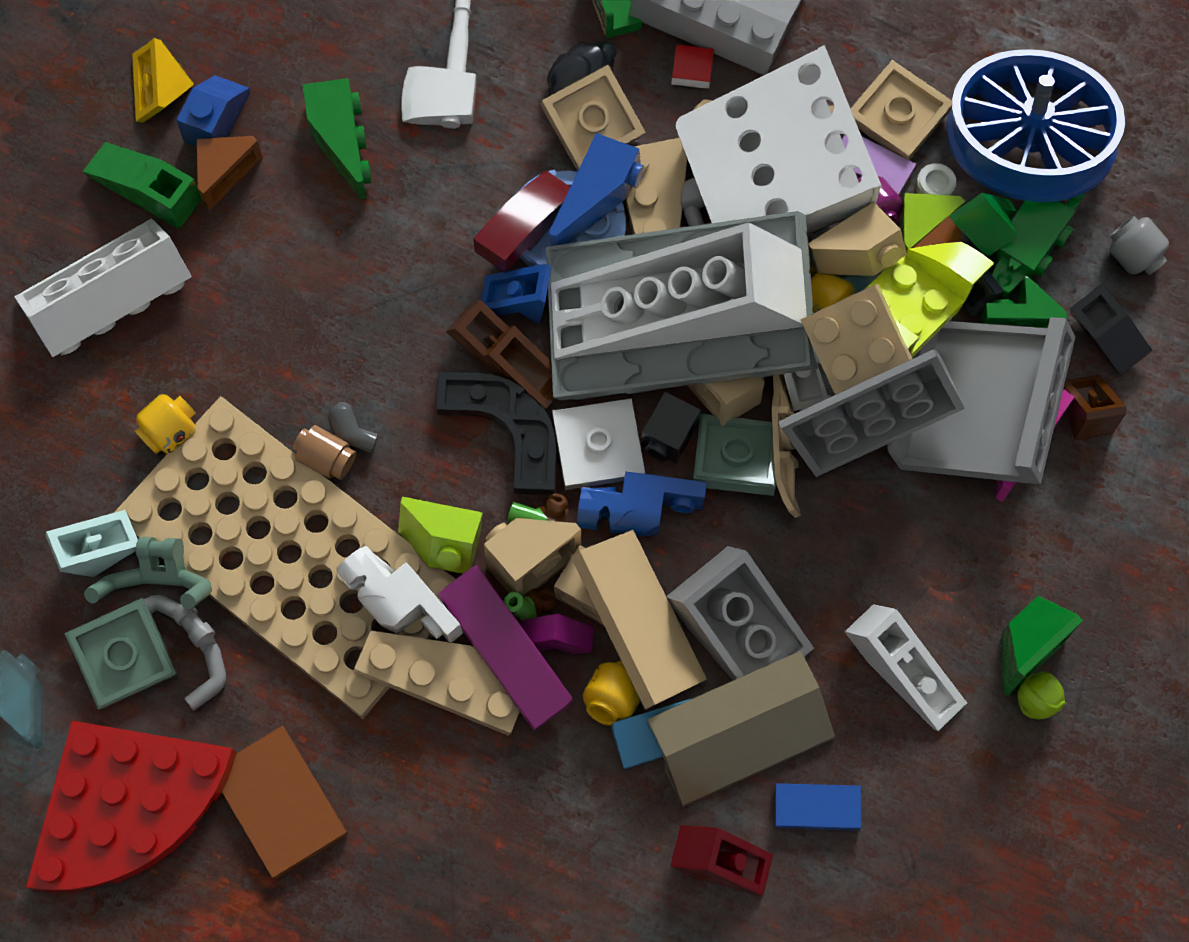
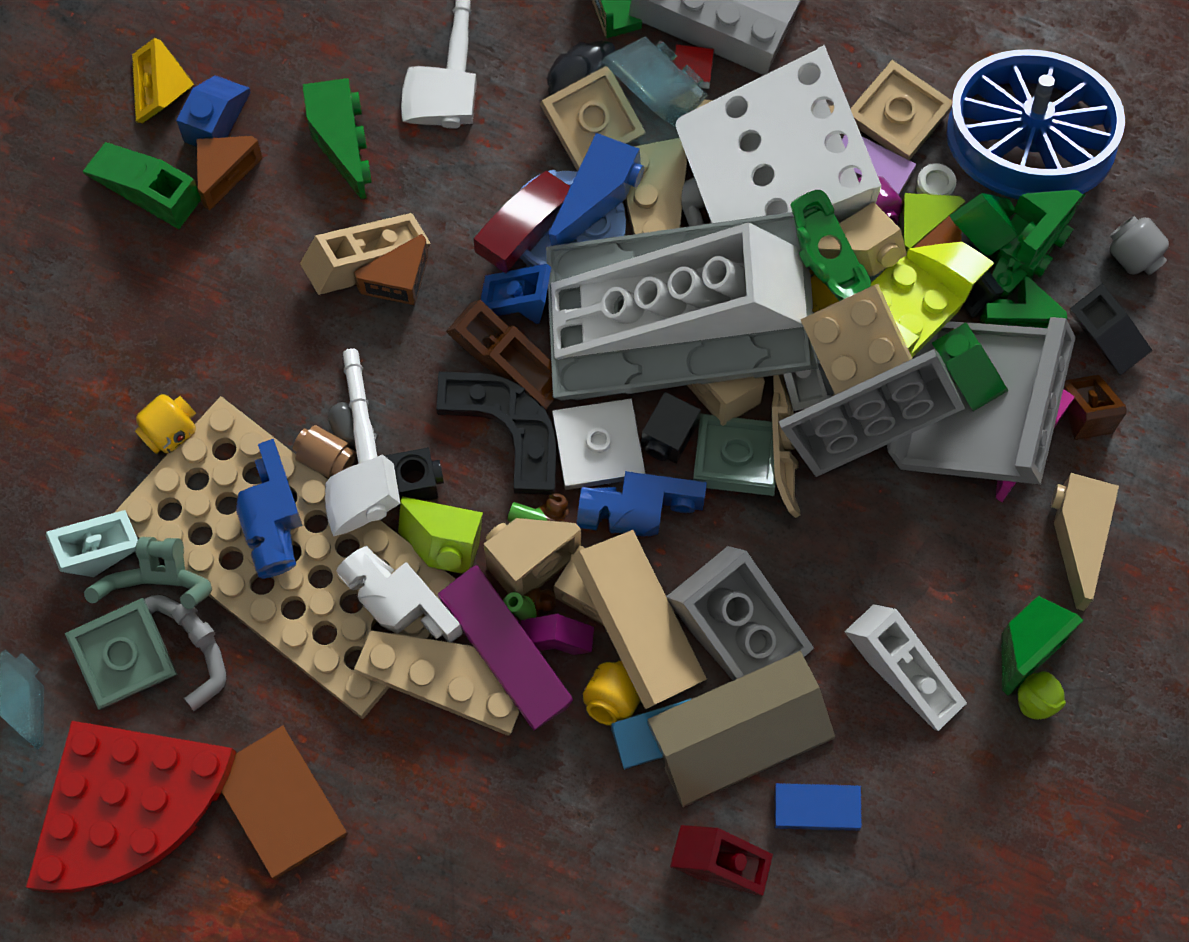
white slope [14,218,192,357] -> none
none -> blue plate [236,439,303,579]
none -> tan slope [300,213,431,295]
none -> white piece [325,348,400,536]
none -> dark orange slope [354,234,428,305]
none -> black brick [384,447,444,506]
none -> clear light blue slope [601,37,708,128]
none -> green piece [790,189,871,301]
none -> green slope [932,322,1008,412]
none -> green slope [1014,190,1083,267]
none -> tan slope [1051,473,1119,611]

